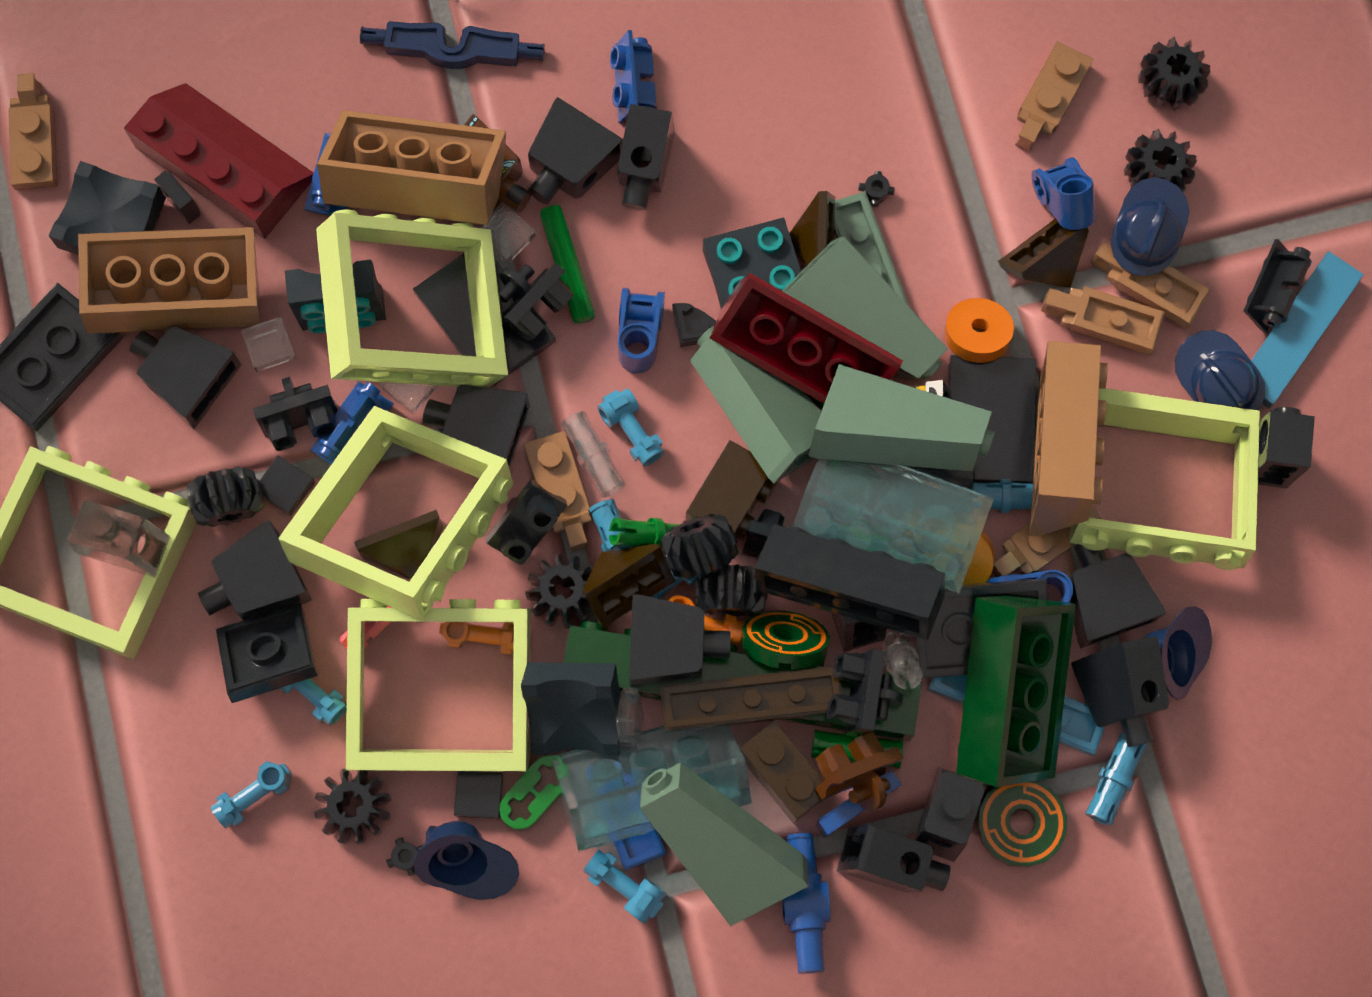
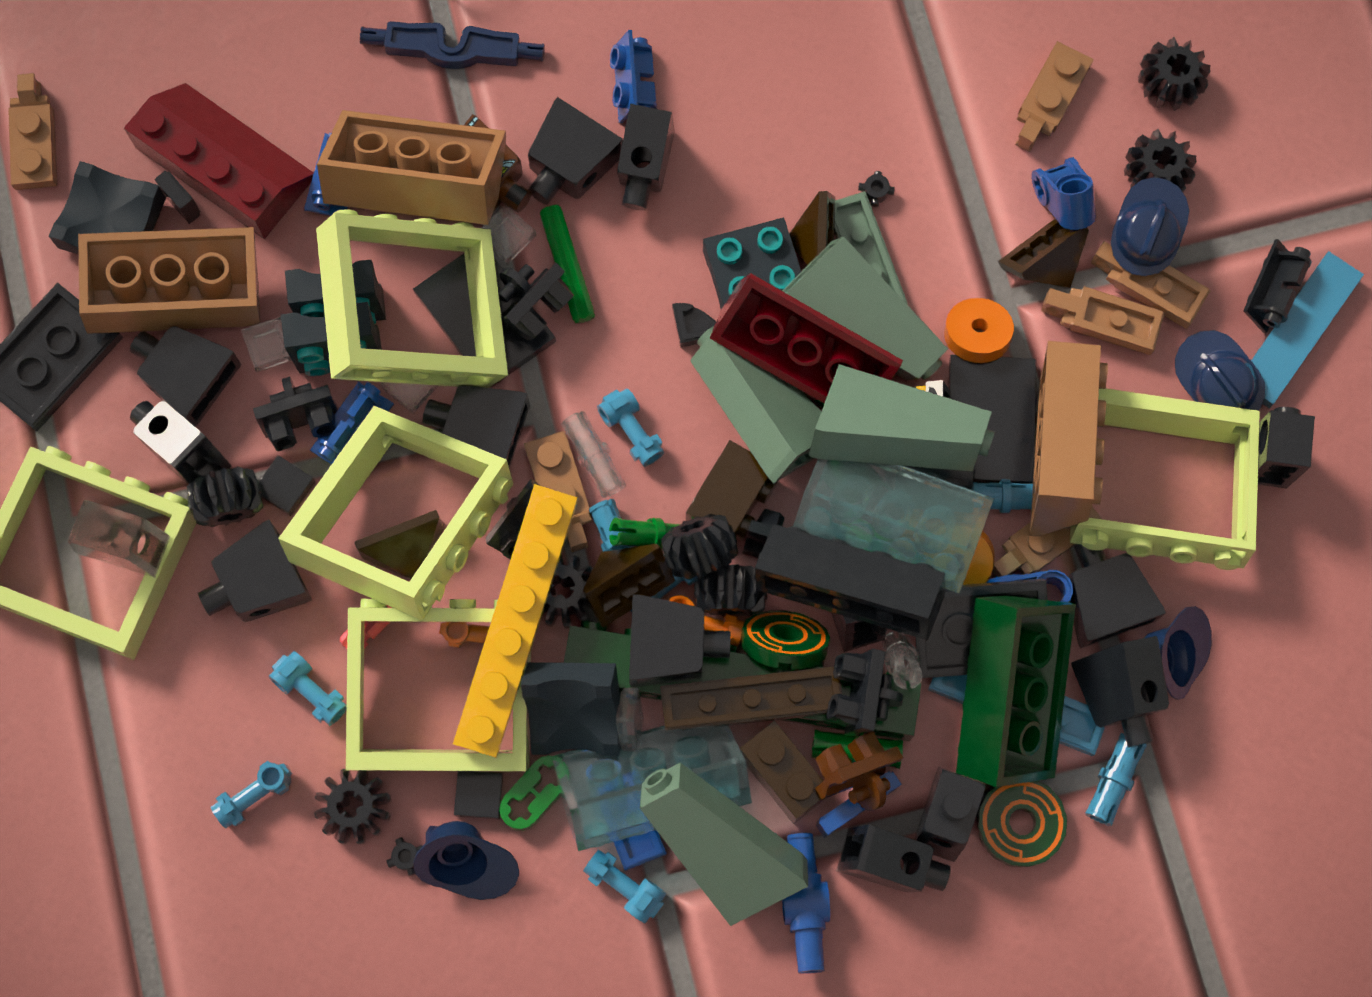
black tile [216,602,318,703] -> none
blue piece [618,288,665,373] -> none
none -> torso [130,401,232,485]
none -> black brick [281,302,382,376]
none -> yellow plate [453,484,578,758]

